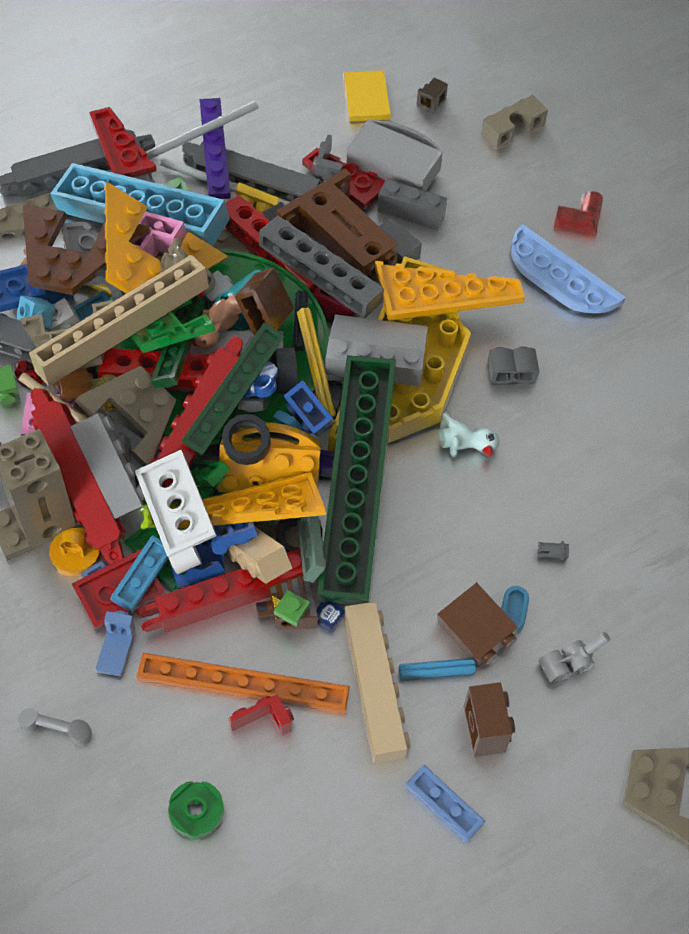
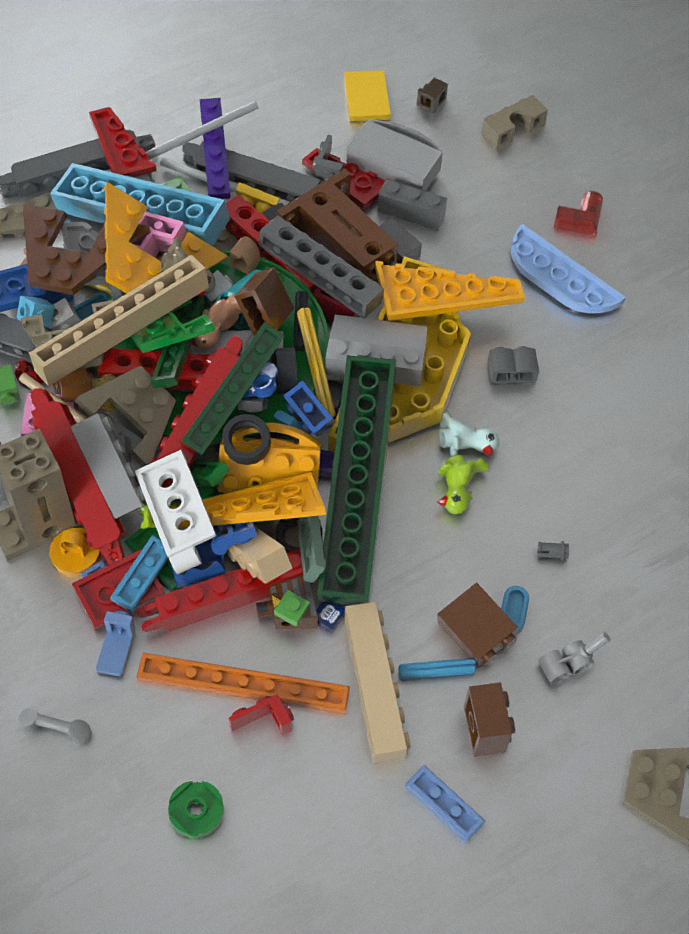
none -> medium nougat brick [230,236,260,274]
none -> lime animal [437,455,489,514]

